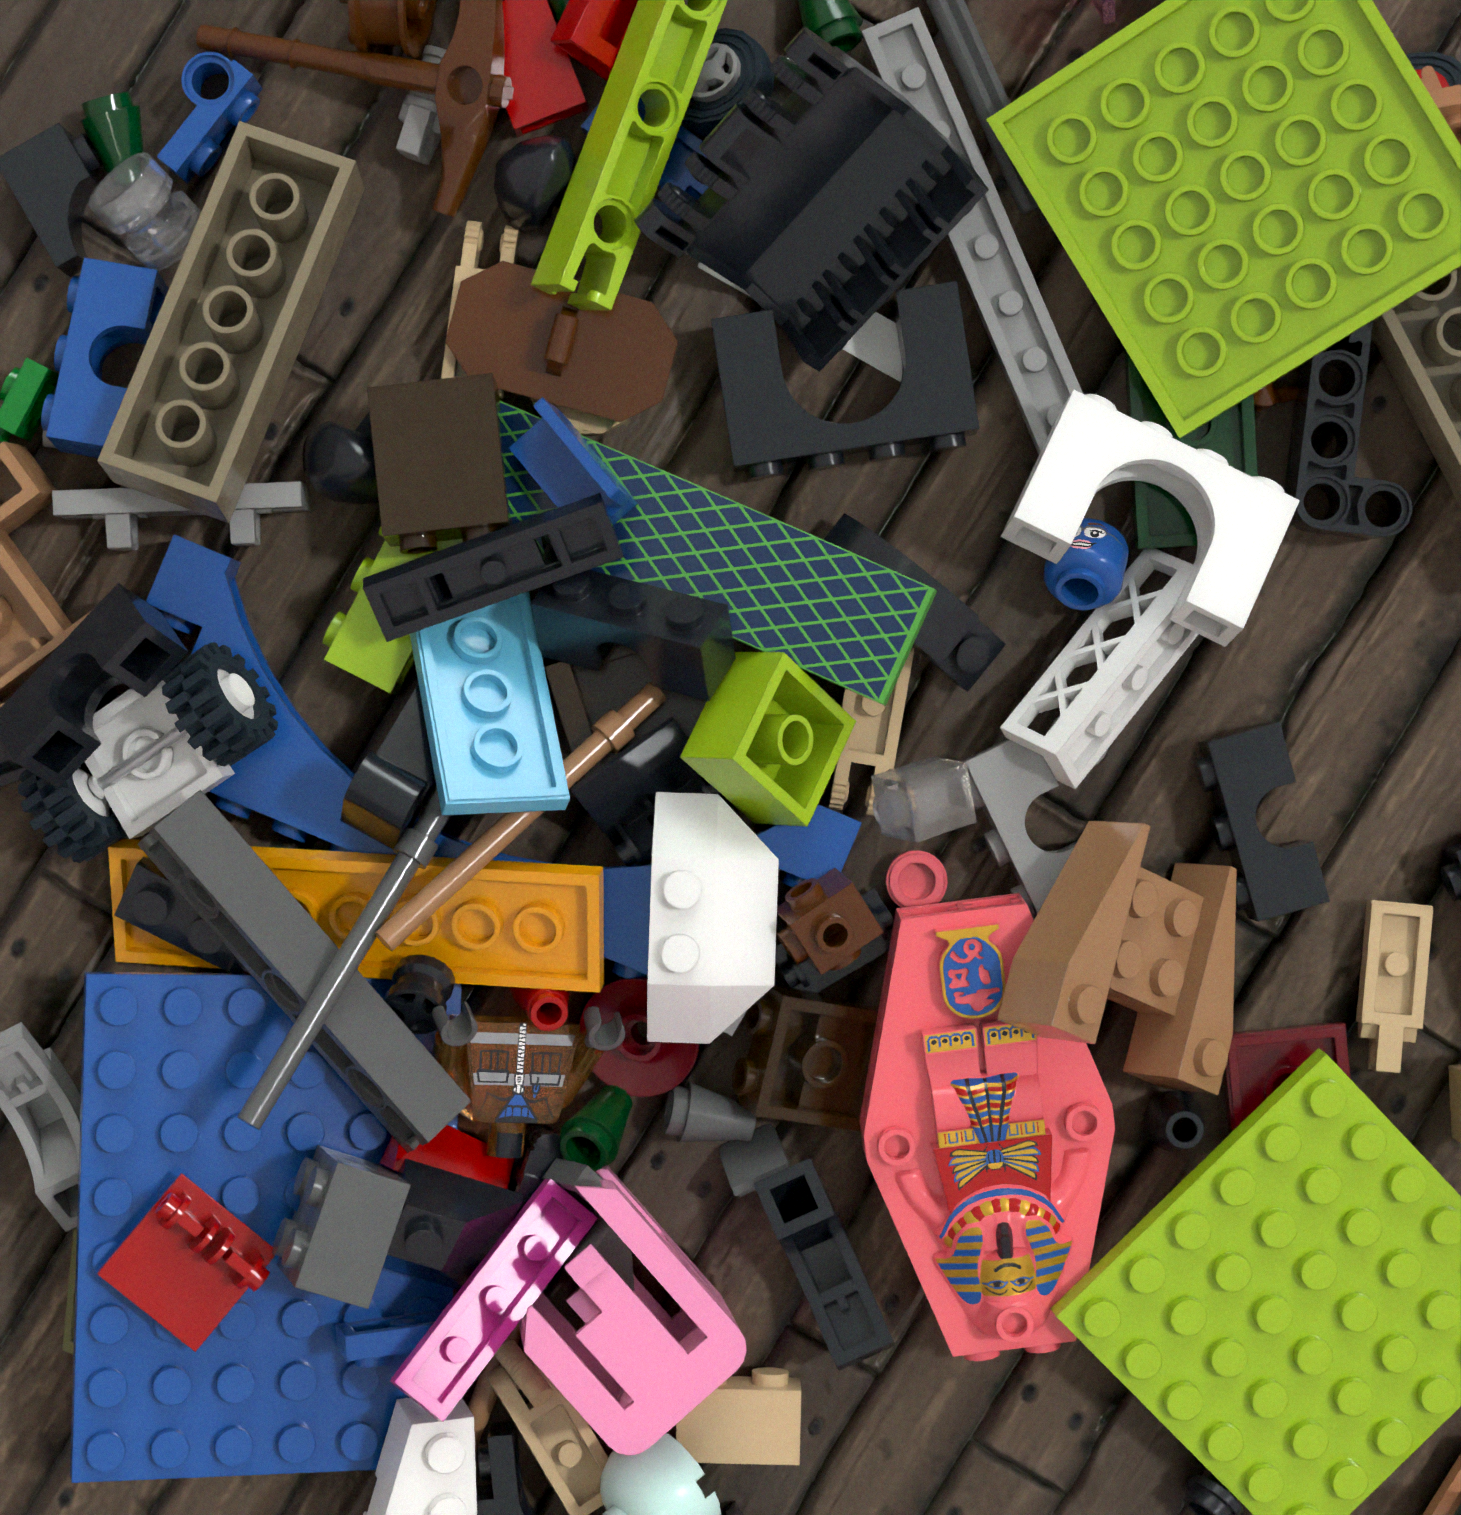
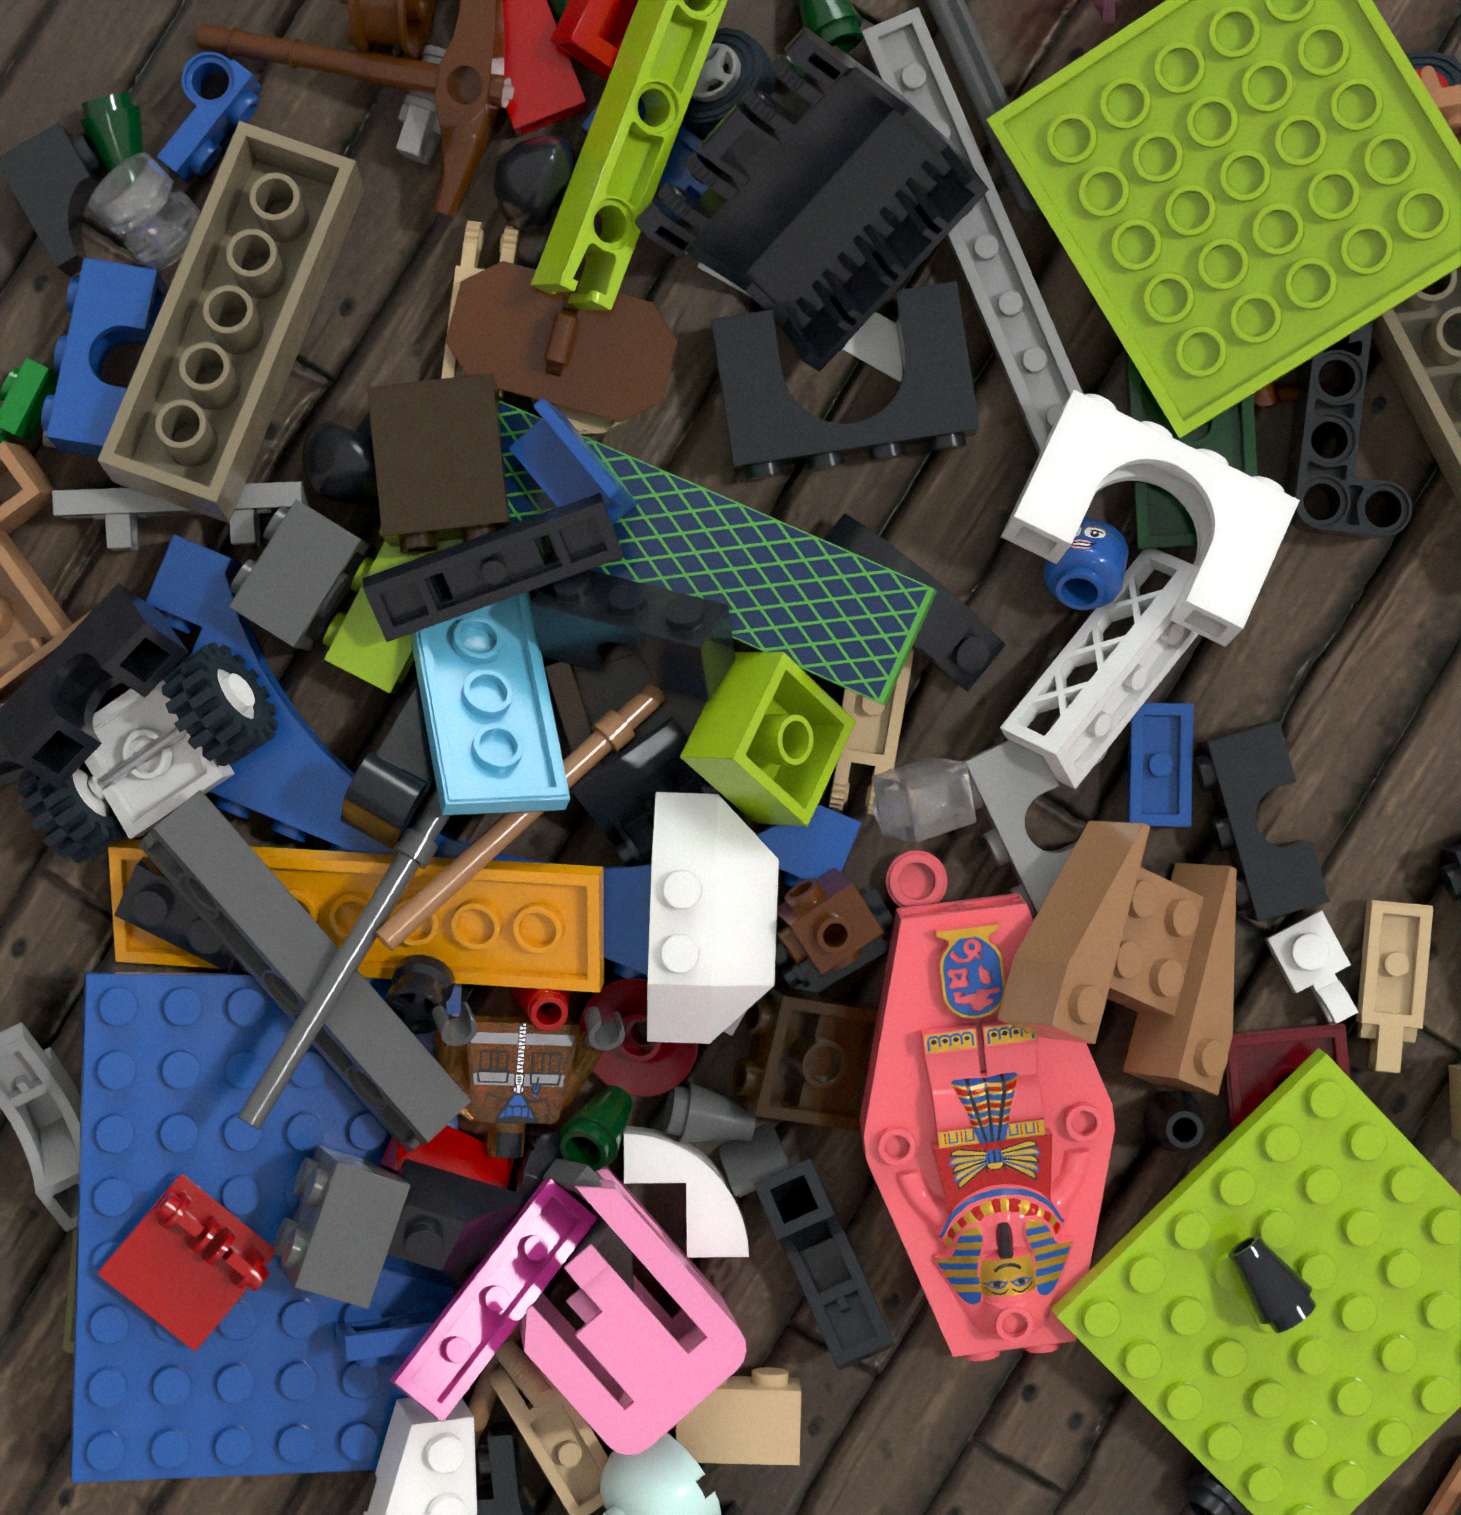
none -> dark grey brick [229,499,376,652]
none -> white brick [624,1126,749,1258]
none -> blue plate [1126,703,1194,827]
none -> black cone [1228,1234,1316,1333]
none -> white plate [1264,910,1358,1024]

